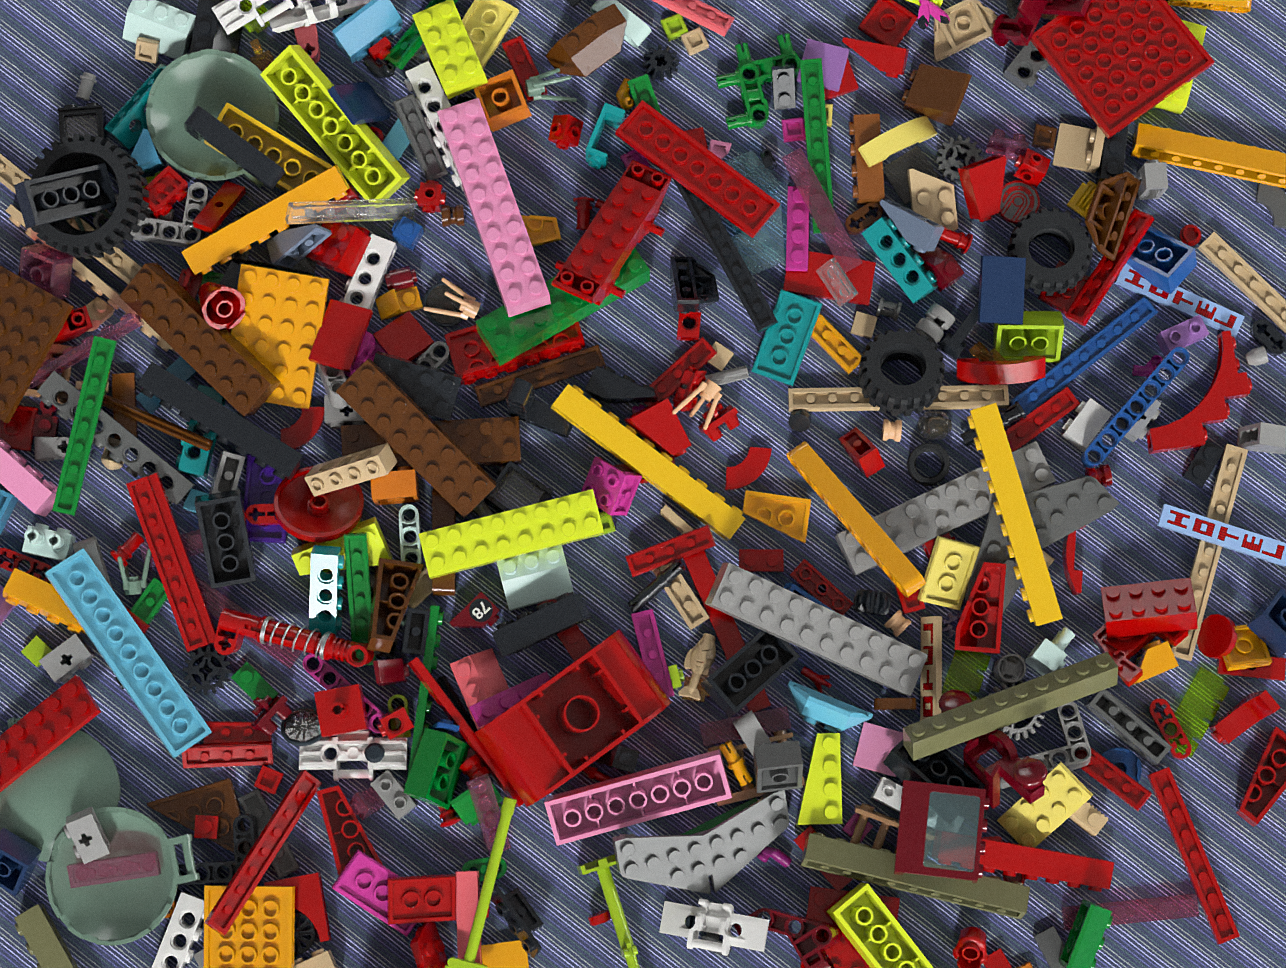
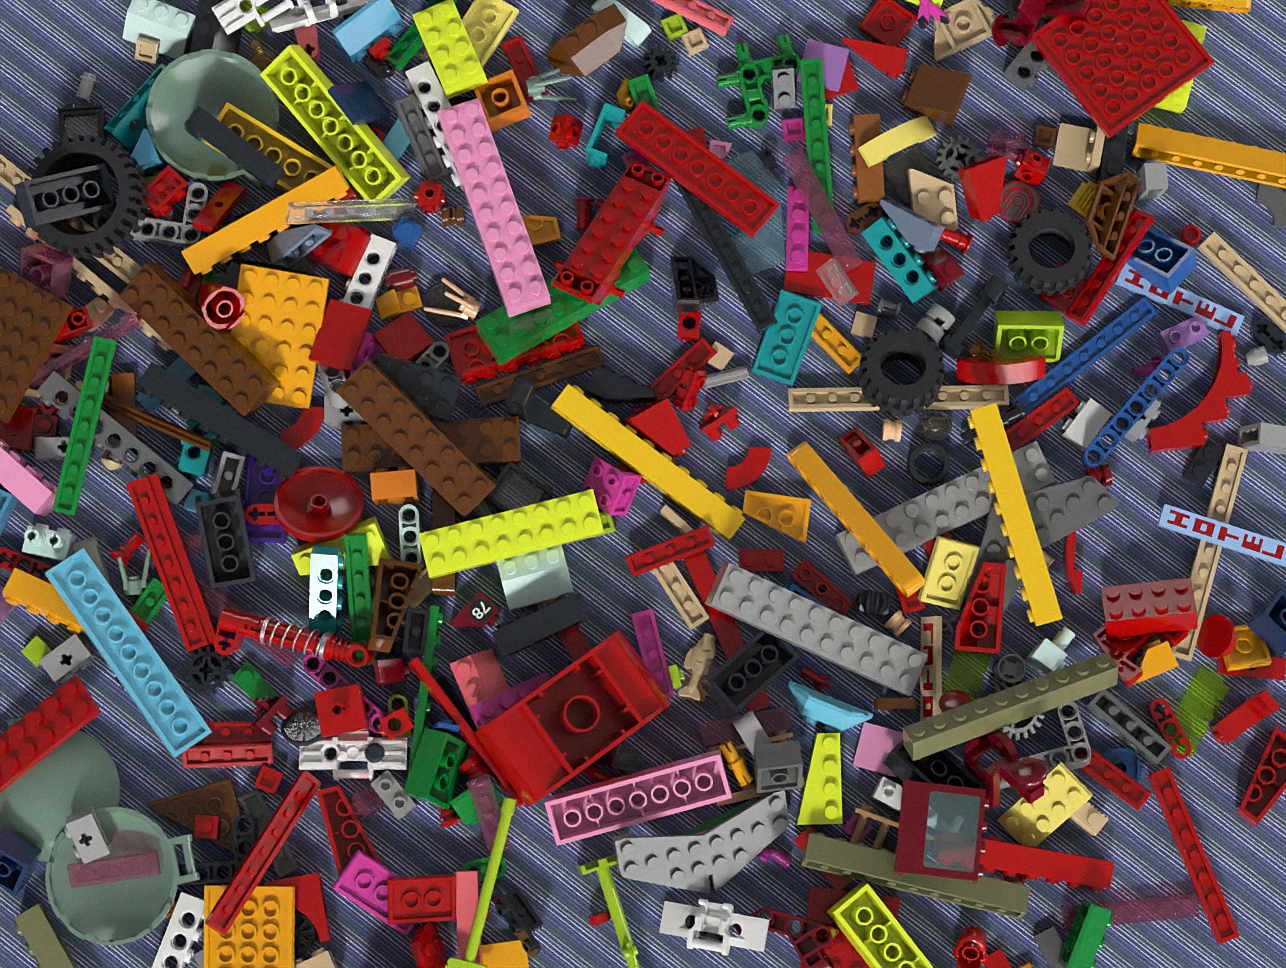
tan brick [304,443,398,497] -> none
black pin [628,559,686,613] -> none
light nougat plant [672,379,722,430] -> none
black tile [788,410,811,432] -> none
dark blue tile [978,256,1026,325] -> none

